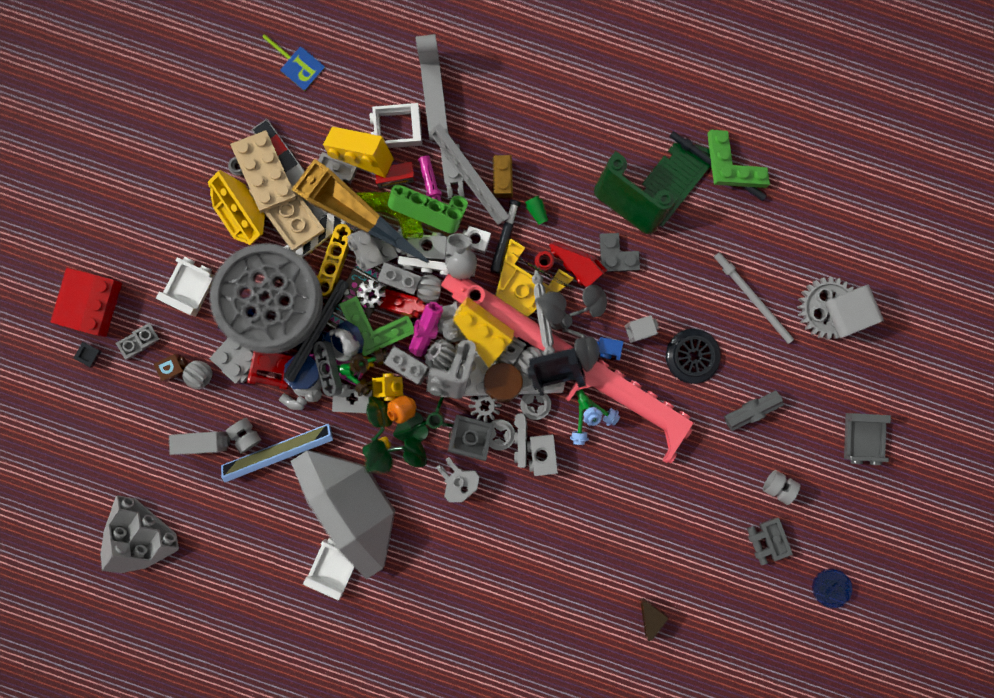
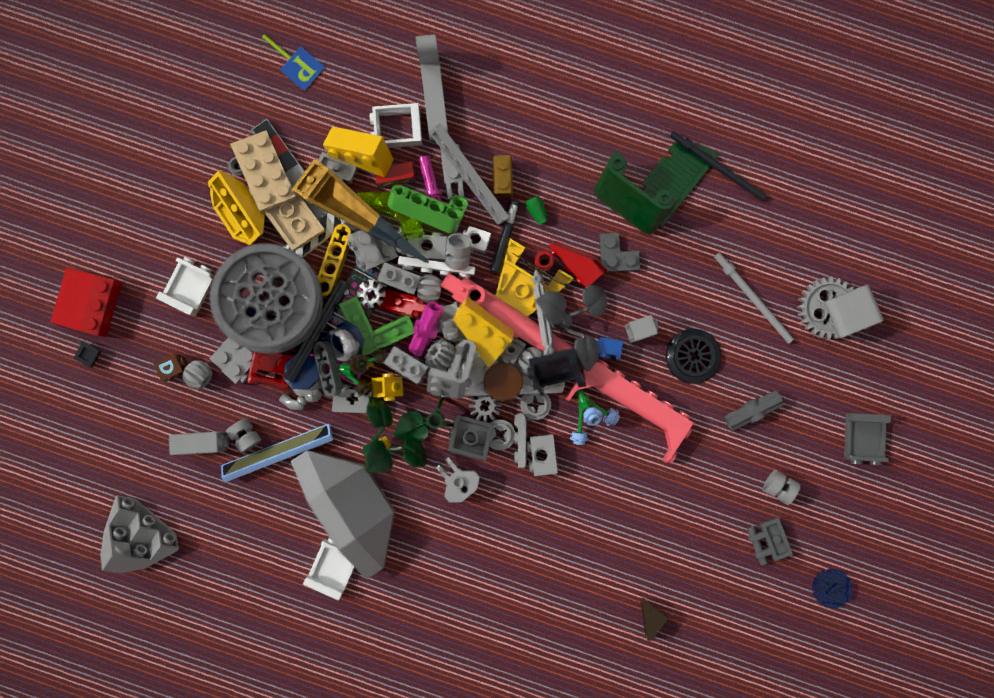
light grey slope [116,323,159,360] -> none
orange head [387,395,416,424] -> none
light grey hair [446,250,477,279] -> none
bright green plate [707,130,770,188] -> none

